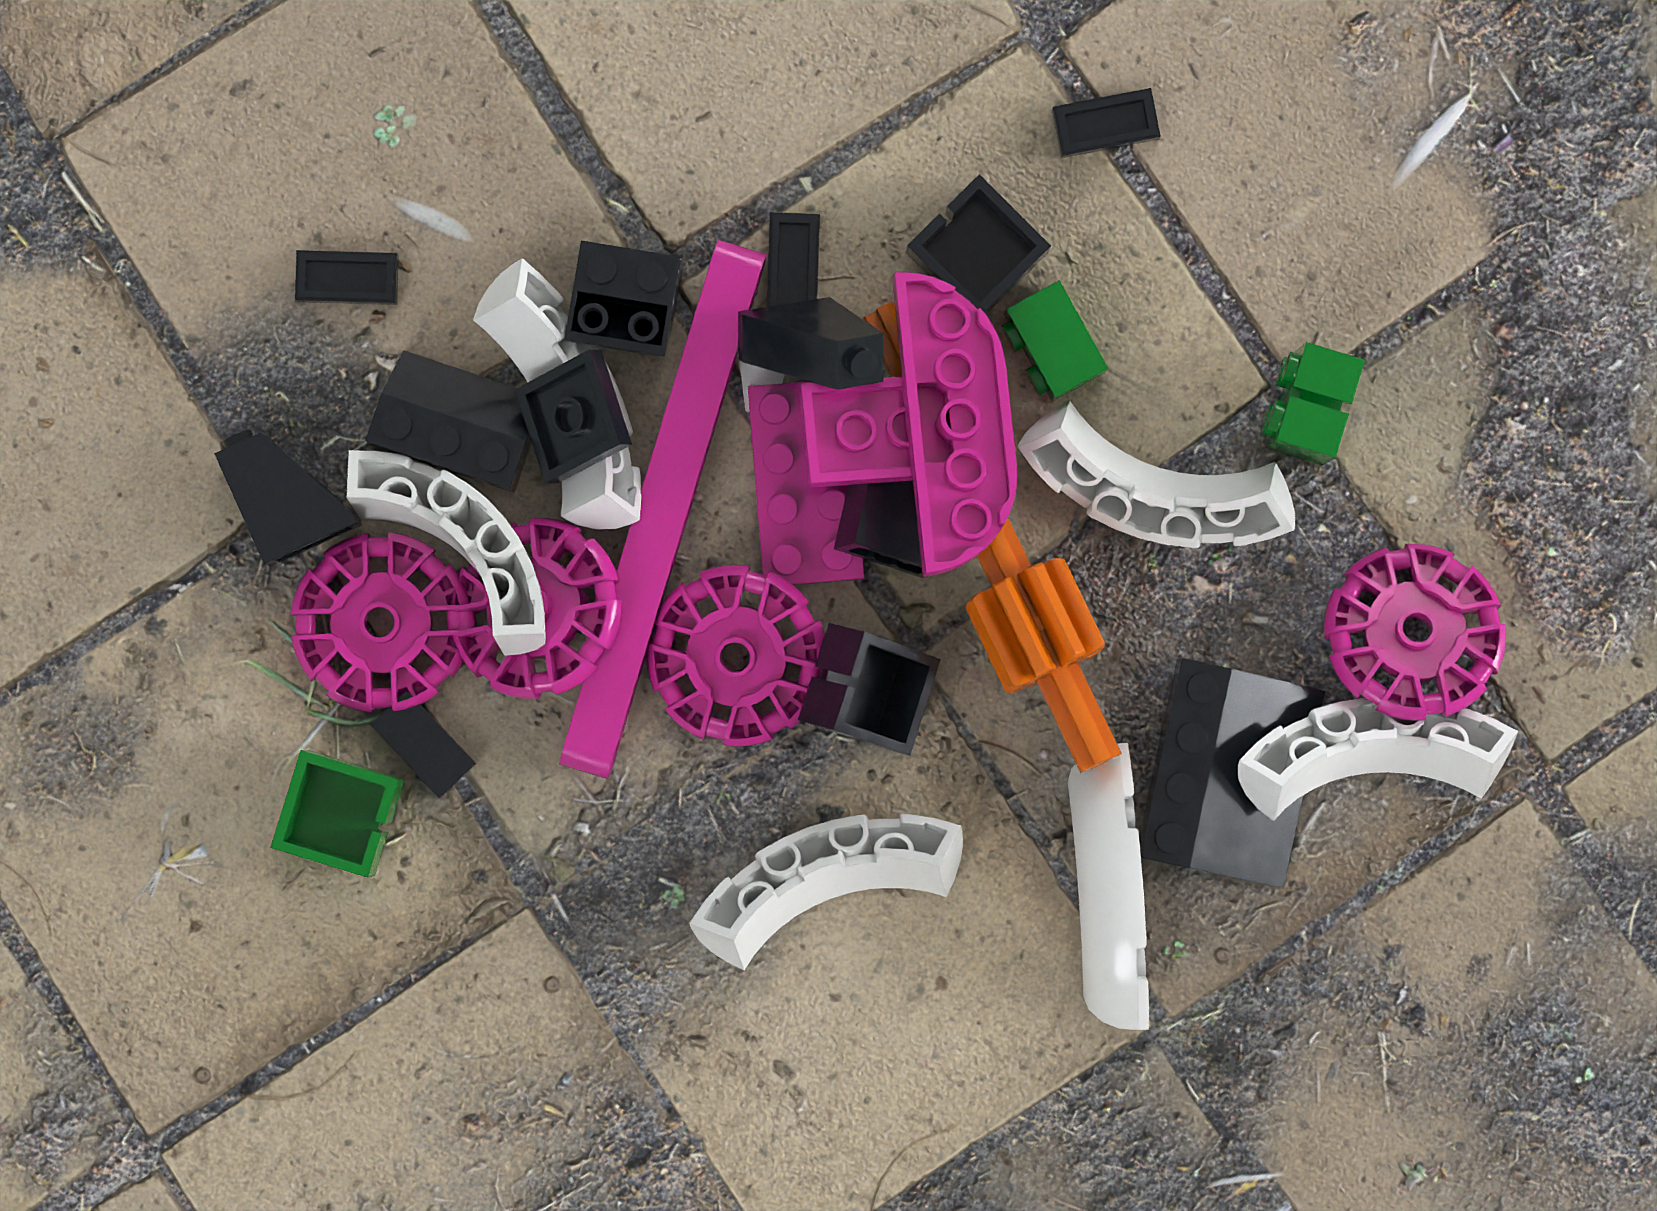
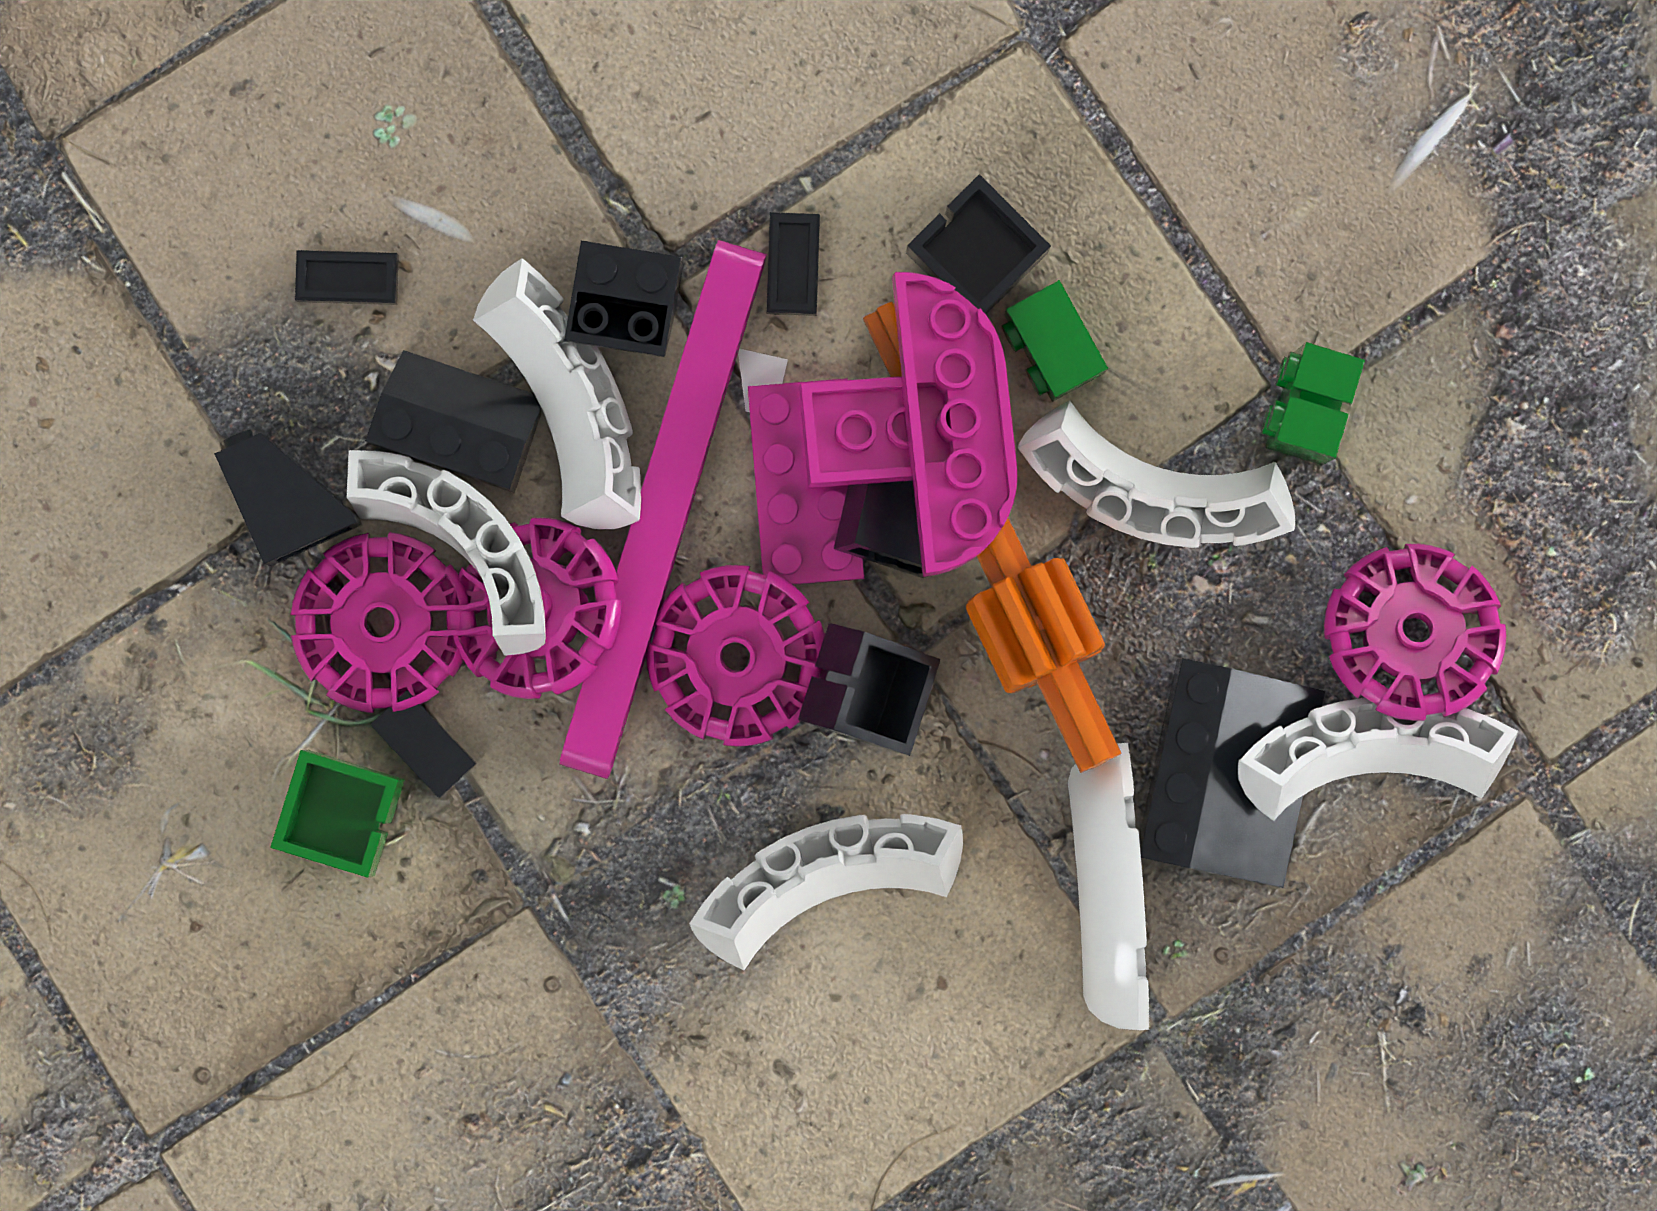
black plate [515,349,632,484] -> none
black slope [738,297,883,390] -> none
black tile [1052,88,1161,158] -> none

